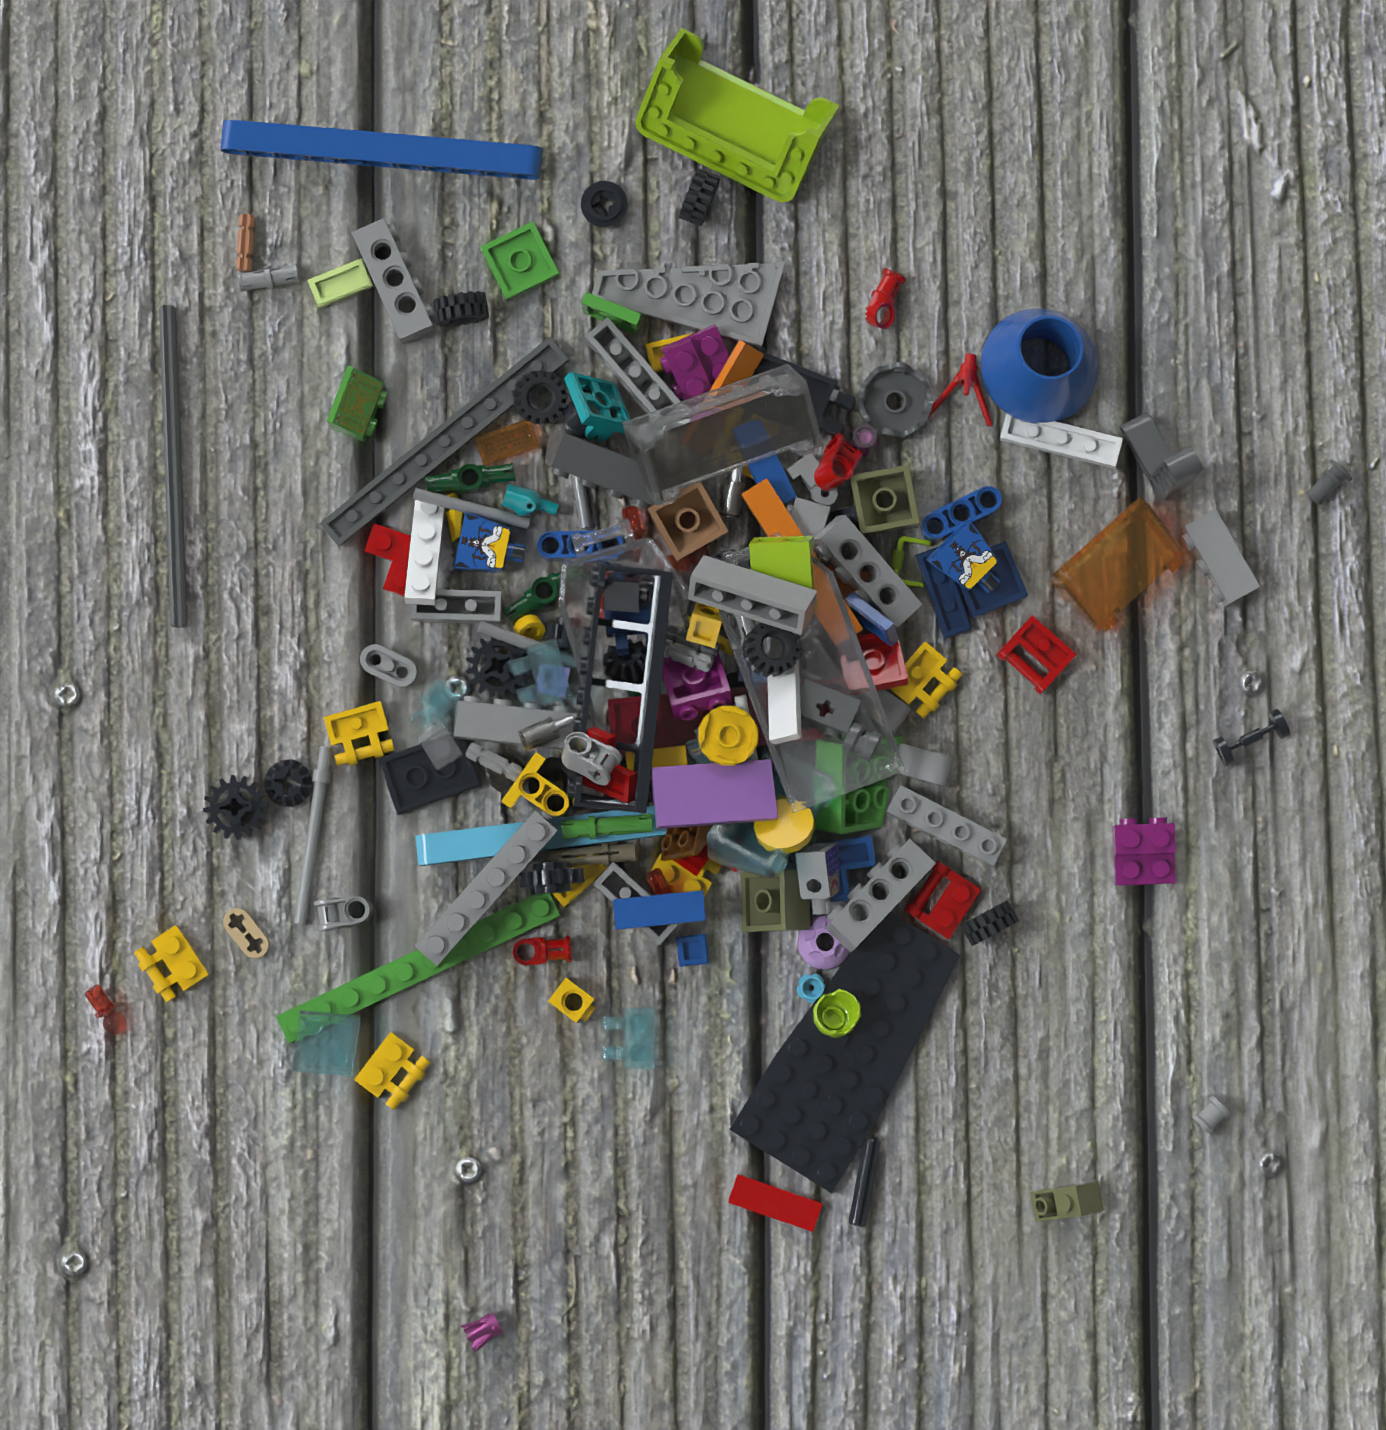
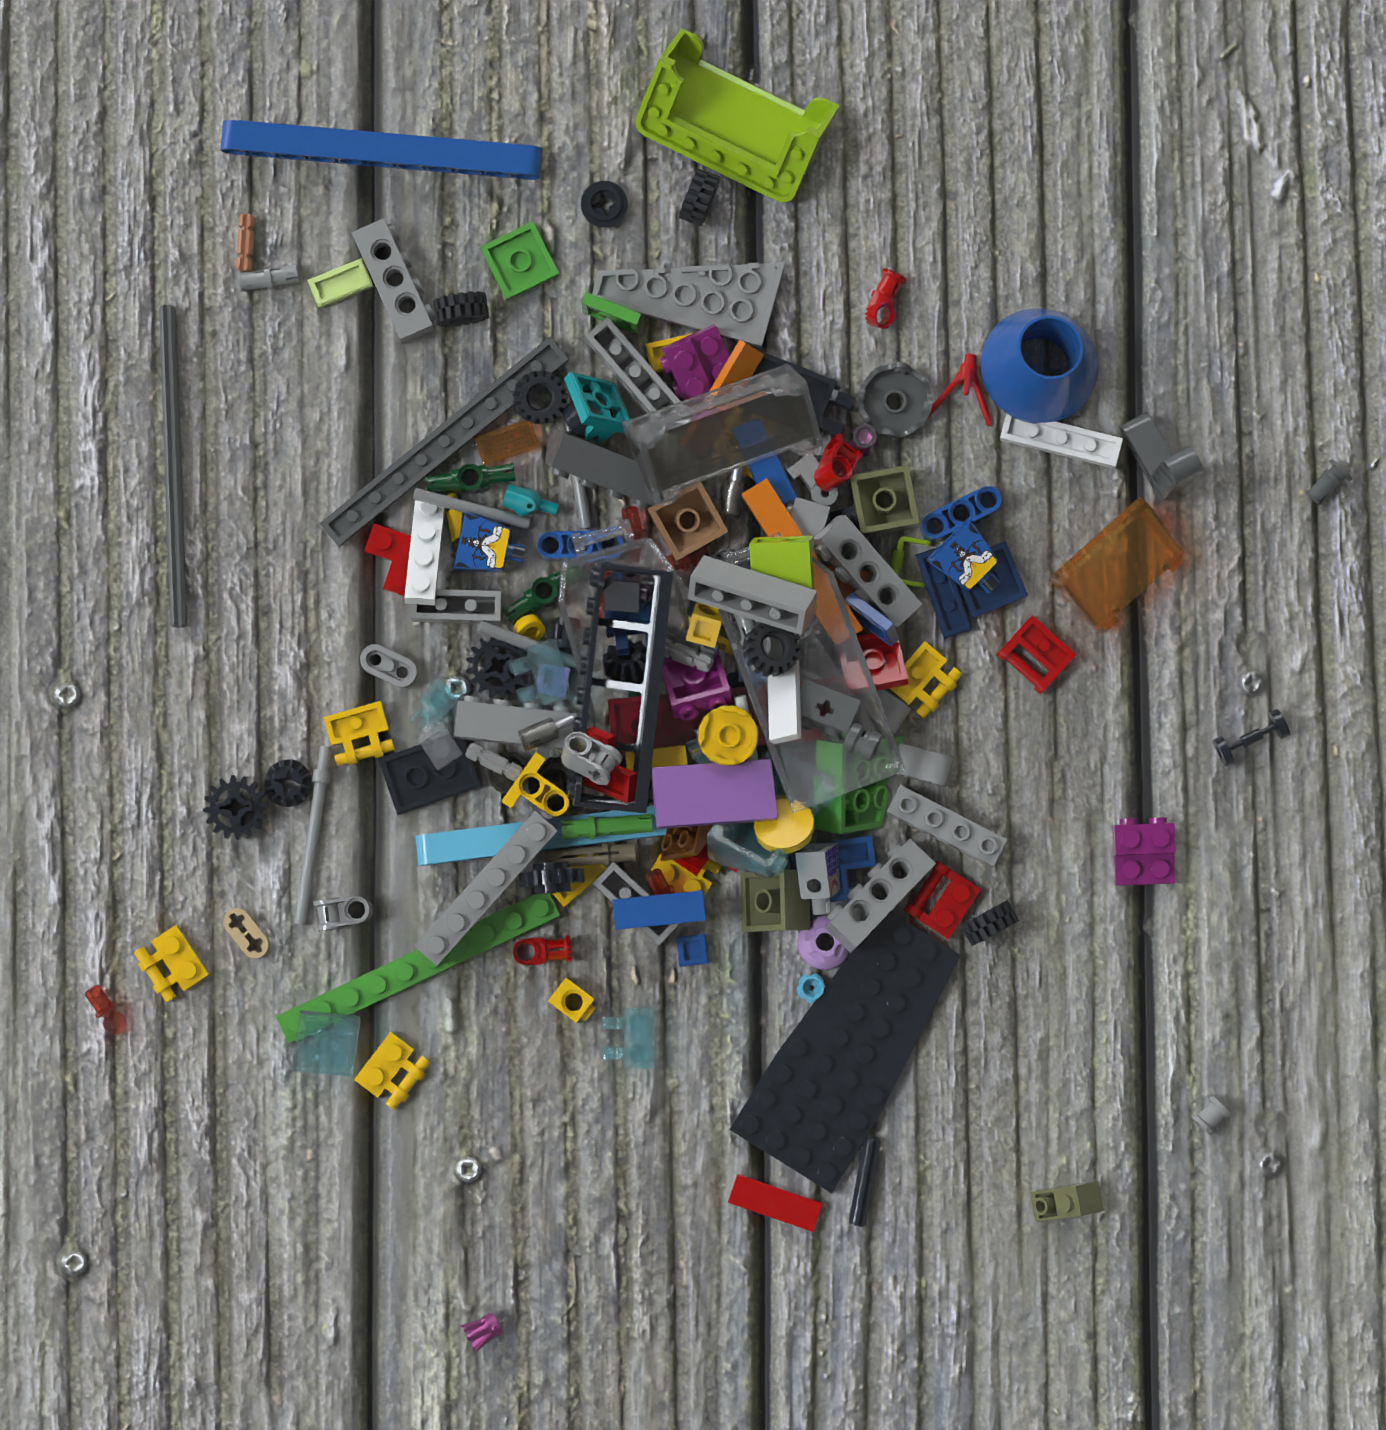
bright green slope [327,365,388,442] -> none
lime hair [813,989,861,1037] -> none
light grey brick [1181,509,1260,607] -> none

